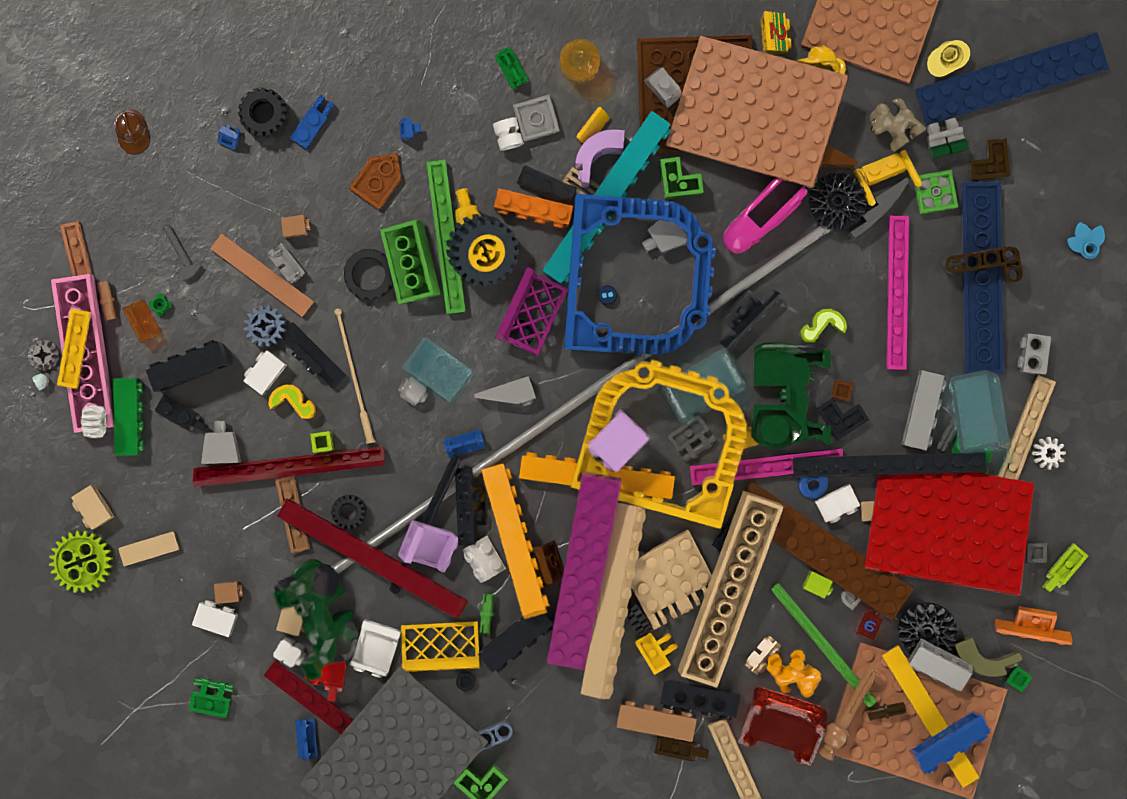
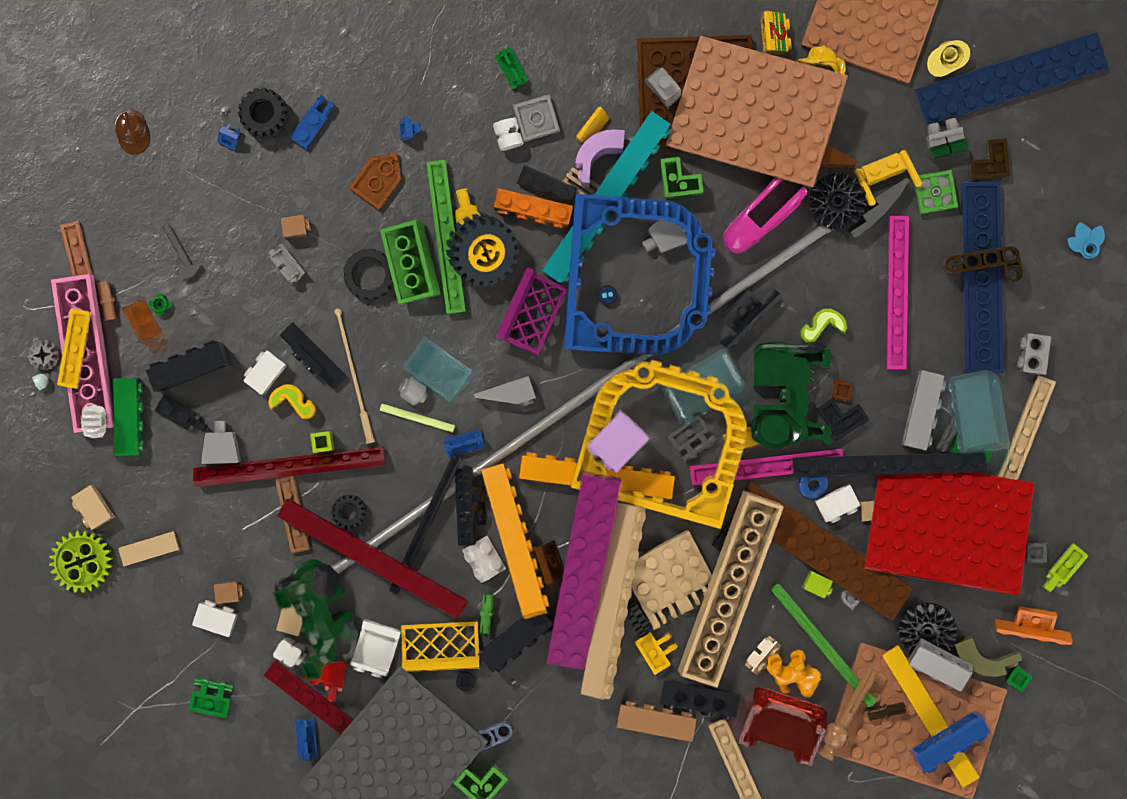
nougat tile [210,233,314,317] -> none
sand blue gear [244,305,286,347] -> none
lavender panel [398,520,458,573] -> none
clear yellow wheel [560,39,600,84] -> none
dark brown hinge [654,736,709,762] -> none
clear red brick [854,609,883,640] -> none
dark tan animal [869,98,926,152] -> none
white gear [1032,437,1066,470] -> none
none -> yellowish green bar [380,404,455,433]

